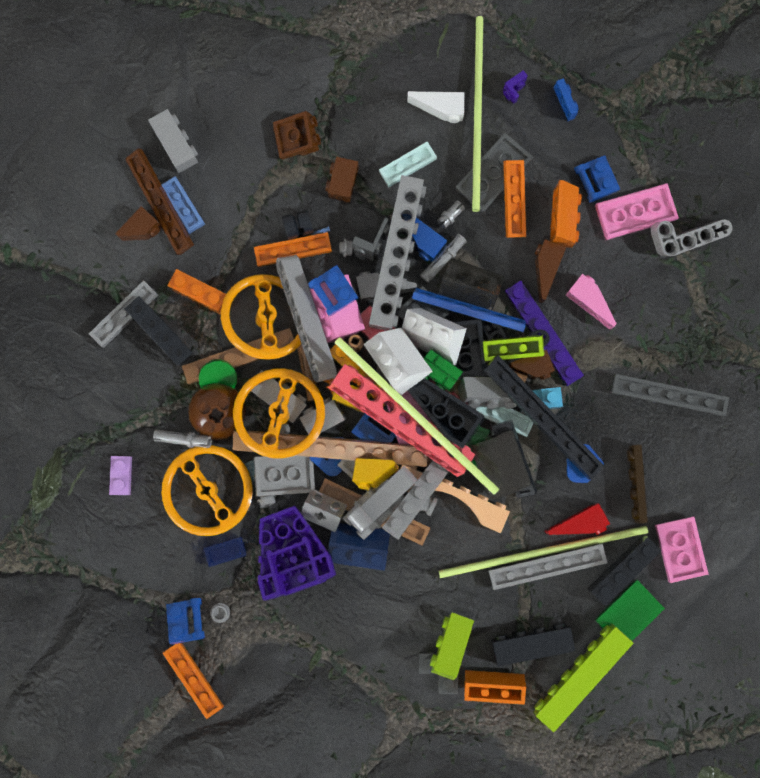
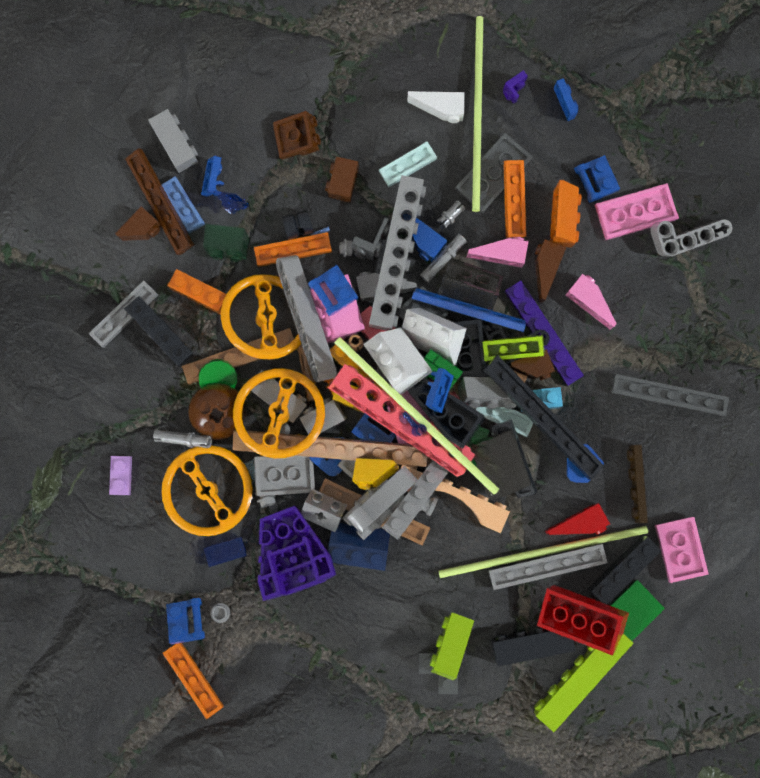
orange brick [464,670,526,705] -> none
none -> blue plate [201,156,224,197]
none -> clear green brick [203,224,249,262]
none -> clear blue plate [218,192,249,214]
none -> clear blue hand [402,412,427,437]
none -> blue plate [425,368,454,413]
none -> bright pink slope [466,237,528,268]
none -> red slope [537,585,629,656]

